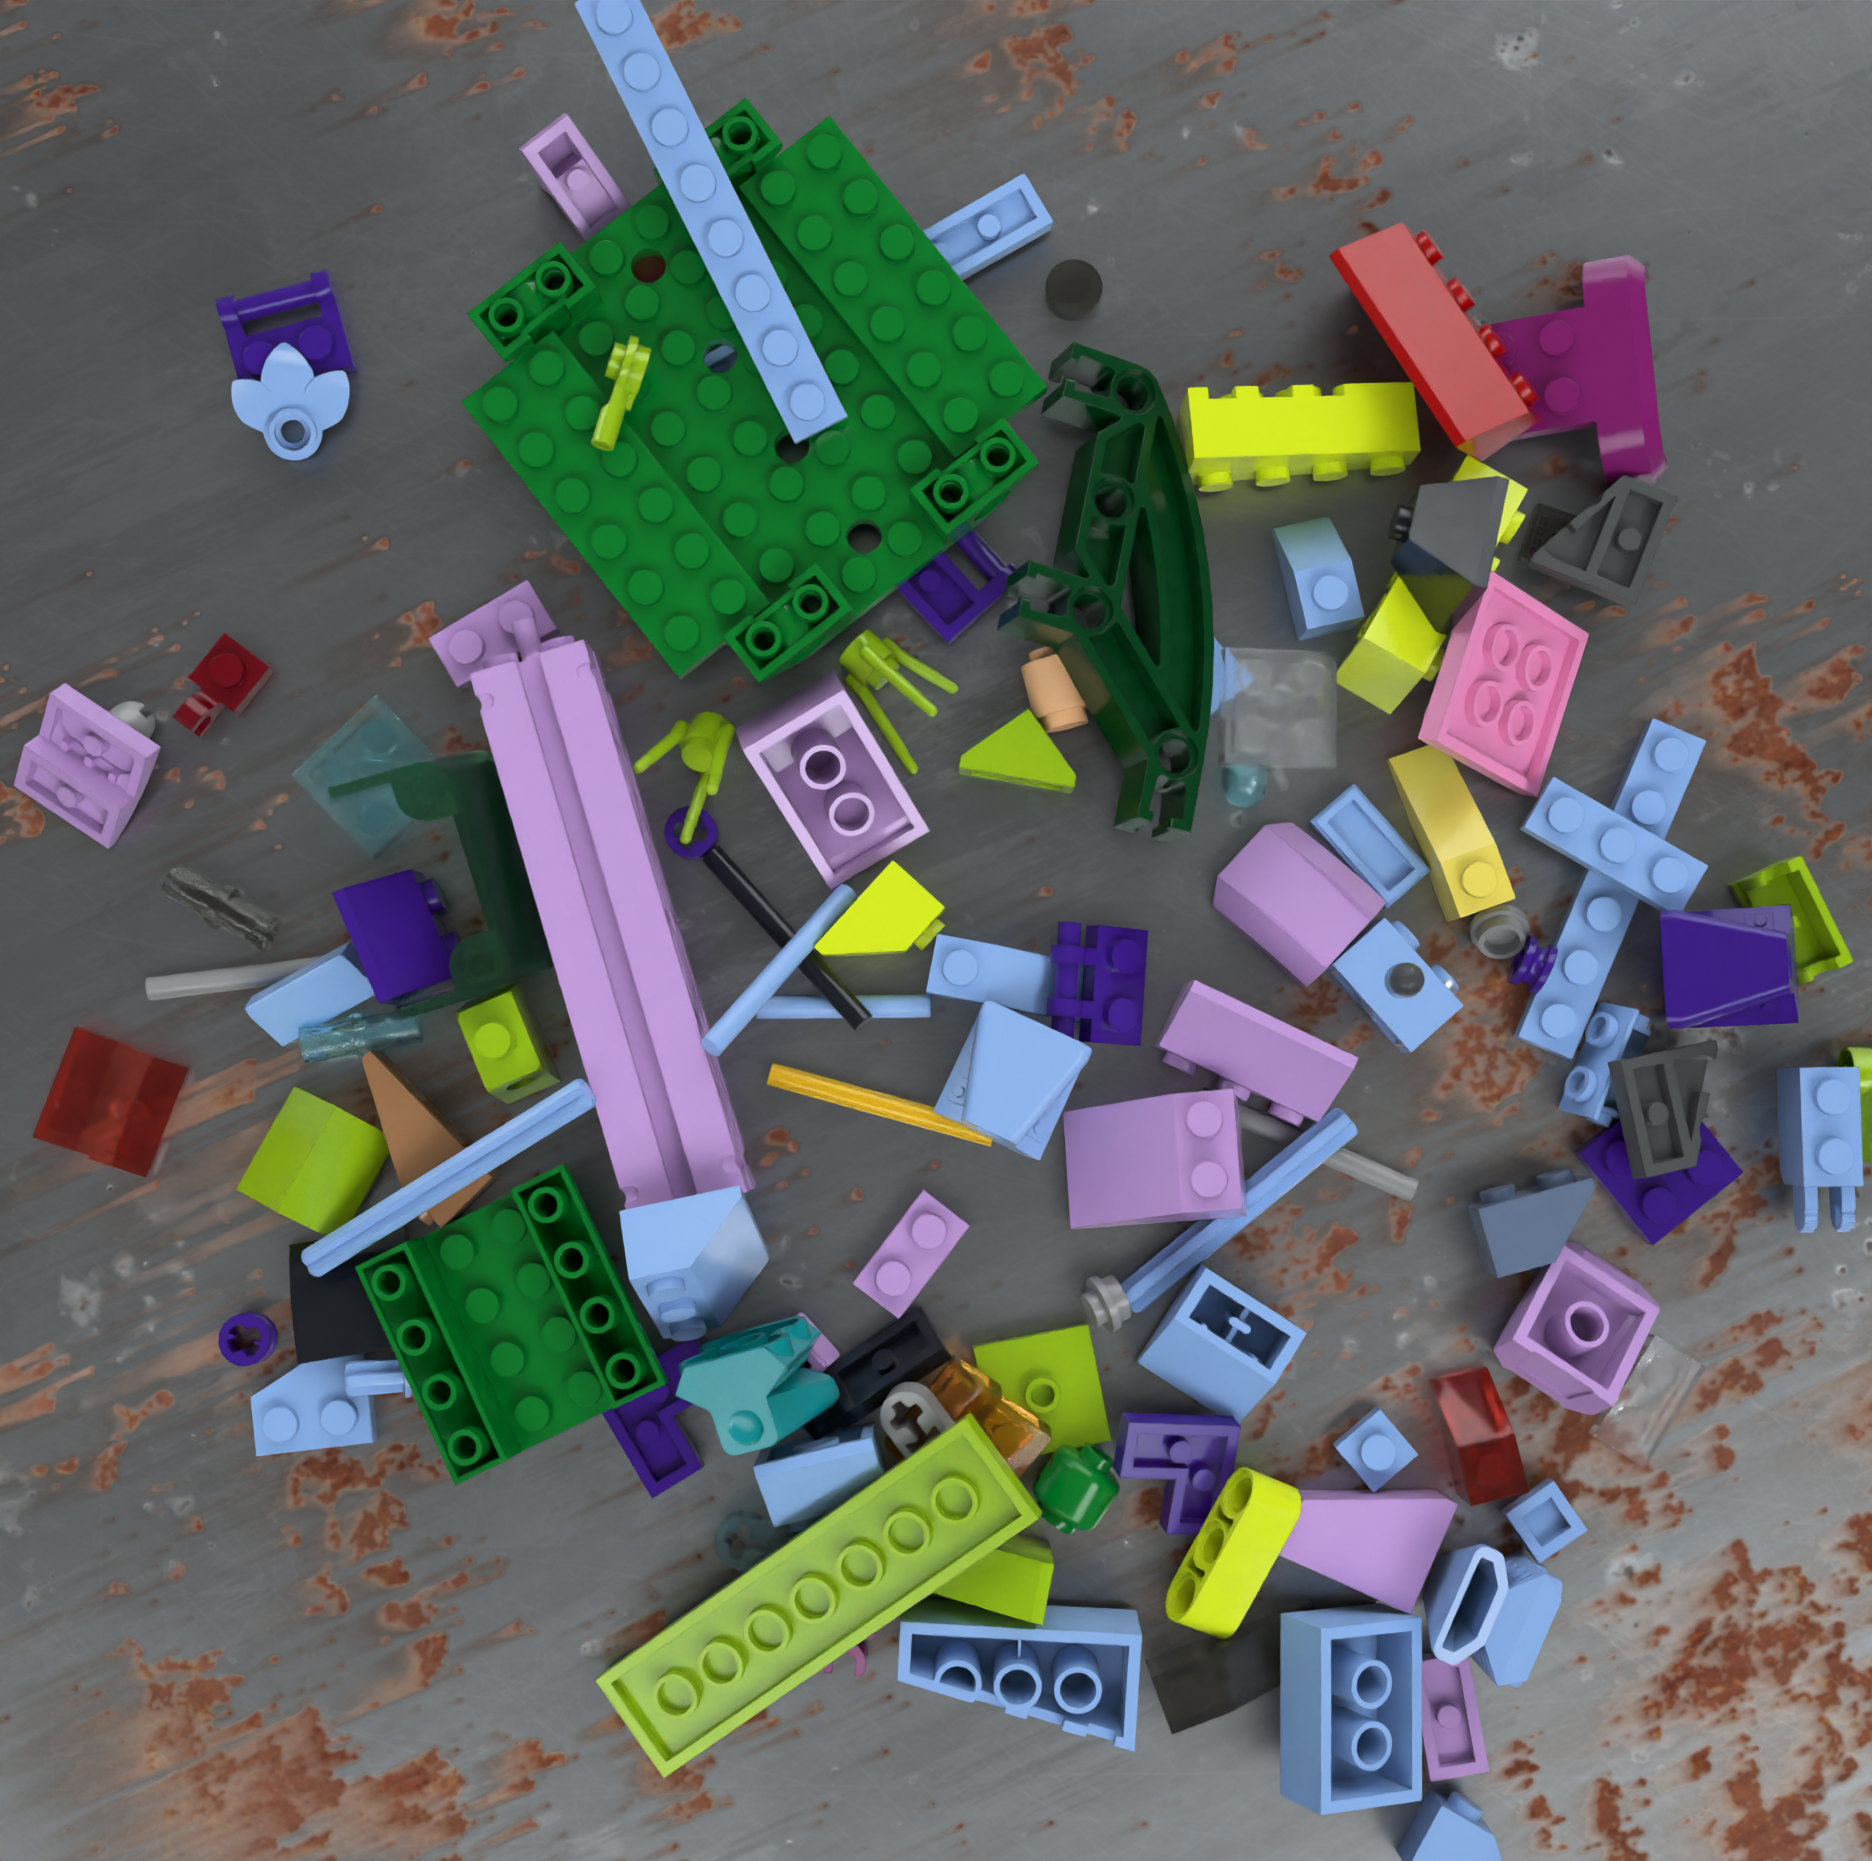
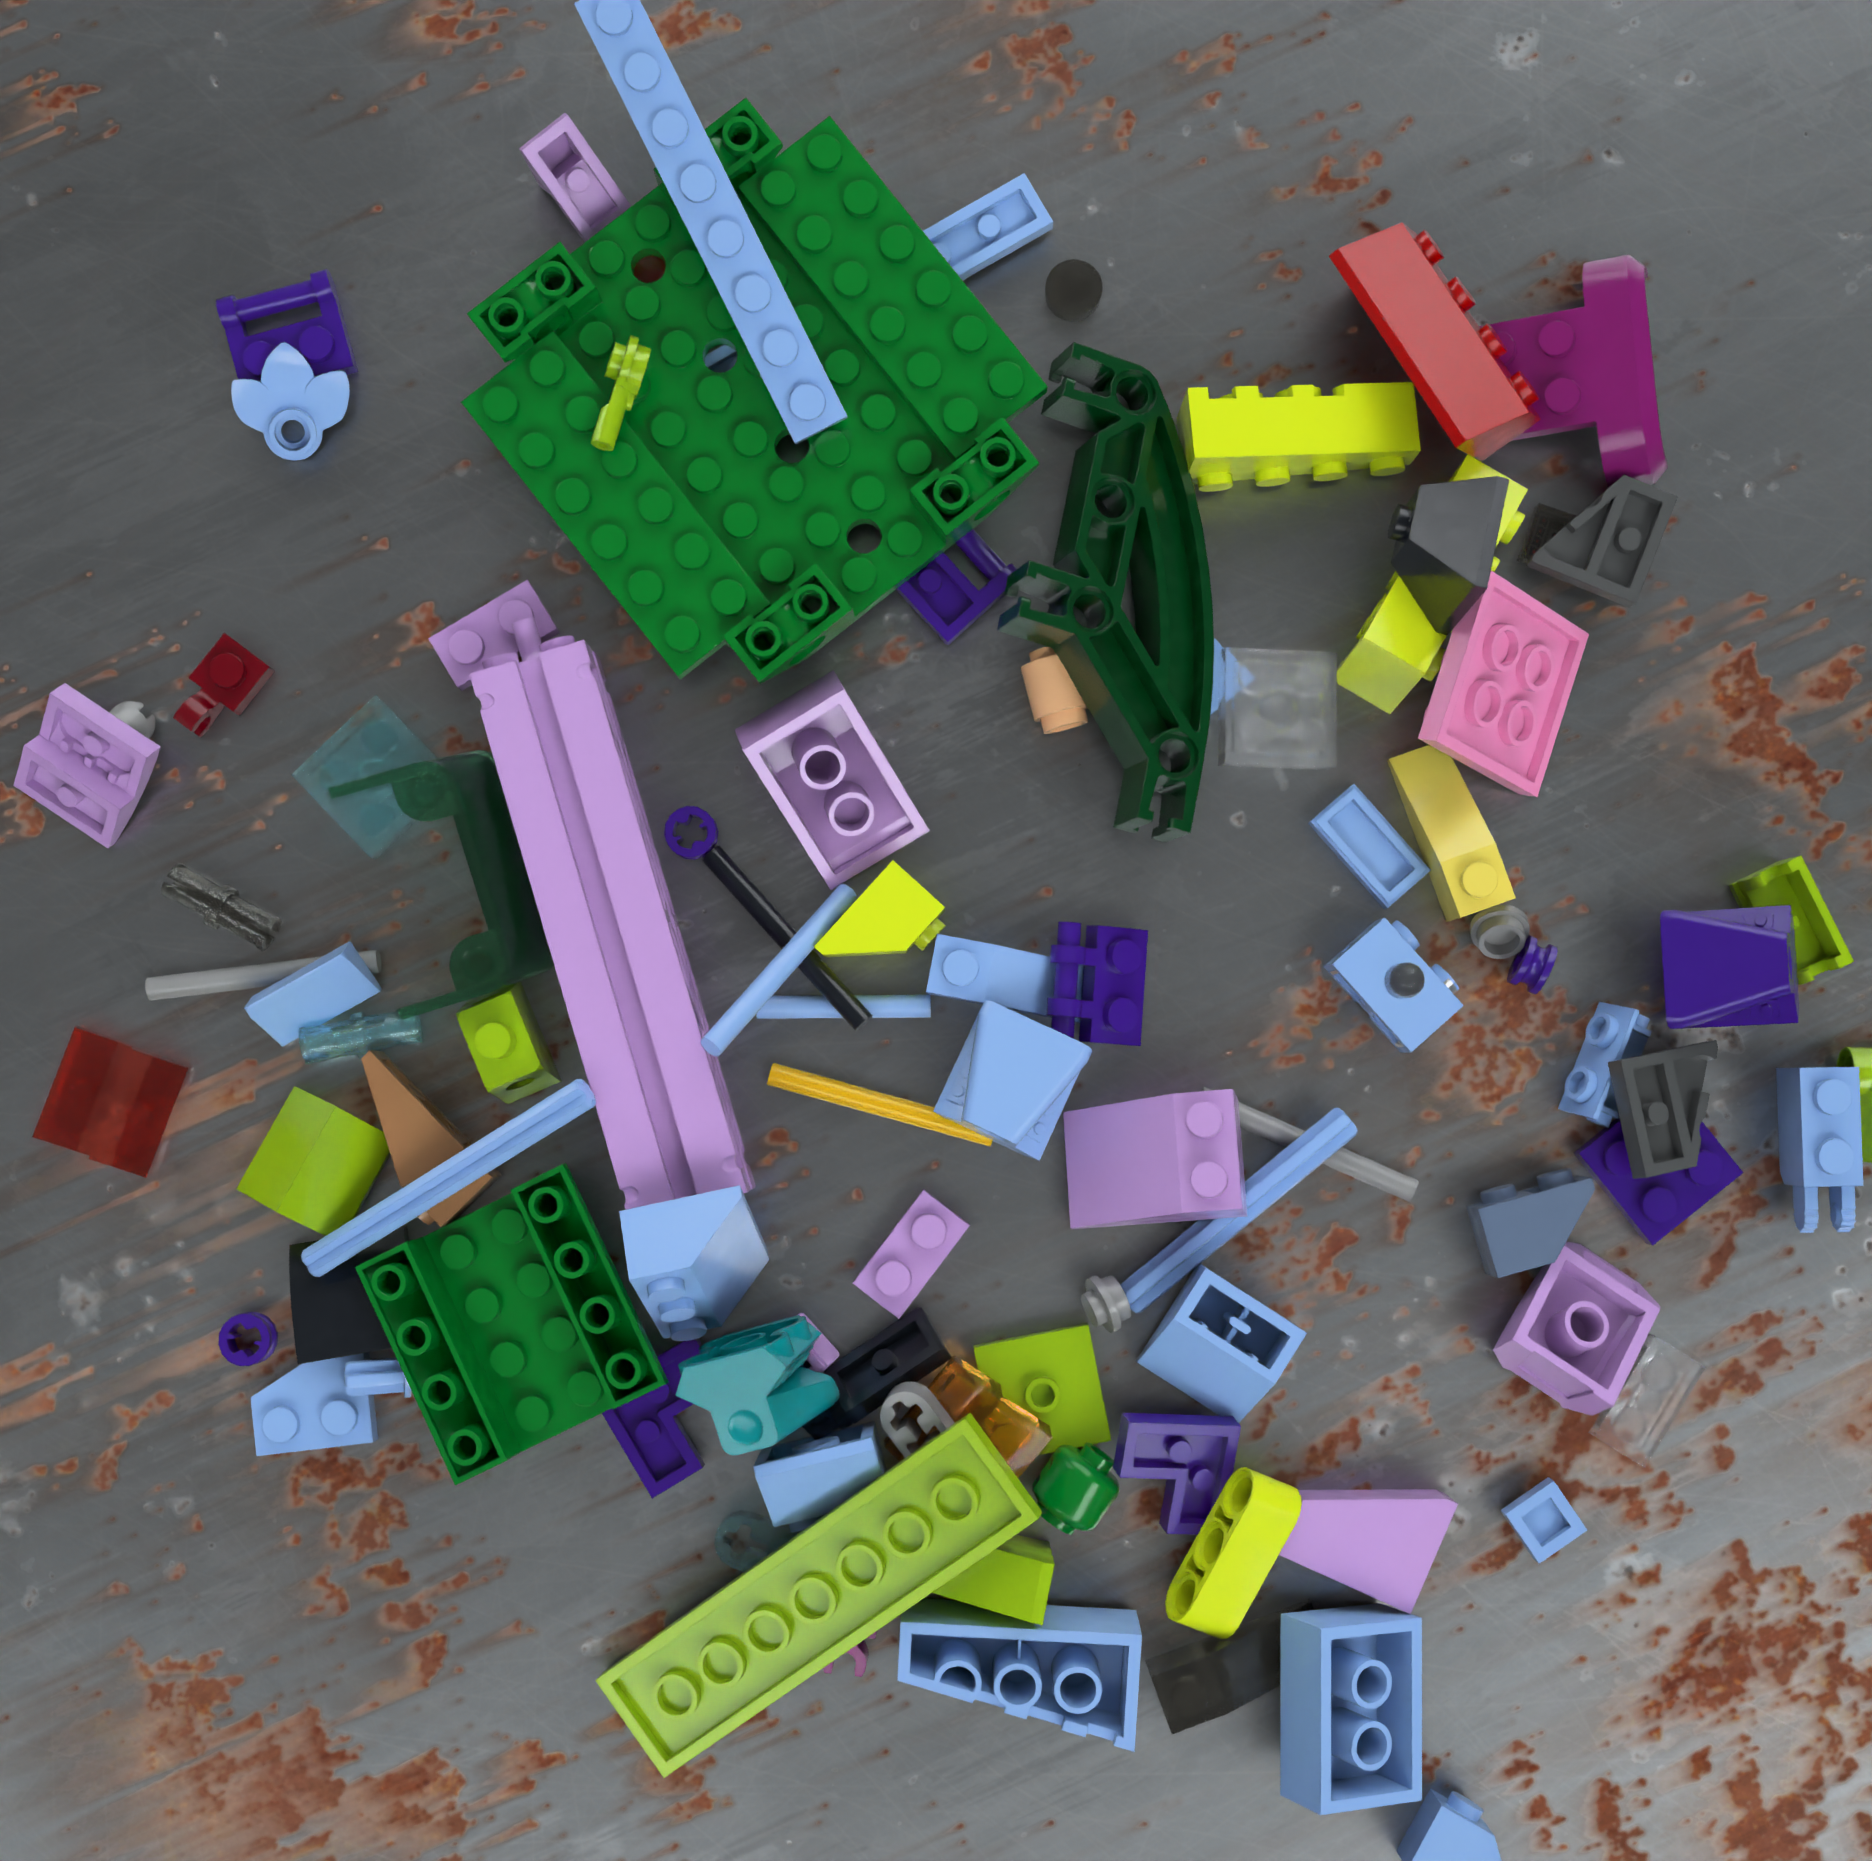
dark purple slope [332,869,469,1006] -> none
lime plant [633,711,736,844] -> none
lime plant [839,629,958,775] -> none
lime slope [959,709,1077,794] -> none
lavender slope [1154,980,1359,1127] -> none
lavender slope [1212,822,1387,989] -> none
clear light blue hinge [1222,766,1269,807] -> none
light blue slope [1272,516,1365,641] -> none
light blue plate [1332,1407,1418,1493] -> none
lavender plate [1422,1653,1489,1782] -> none
light blue piece [1423,1544,1562,1689] -> none
clear red slope [1429,1367,1529,1506] -> none
light blue plate [1513,718,1706,1060] -> none
light blue plate [1520,777,1708,912] -> none

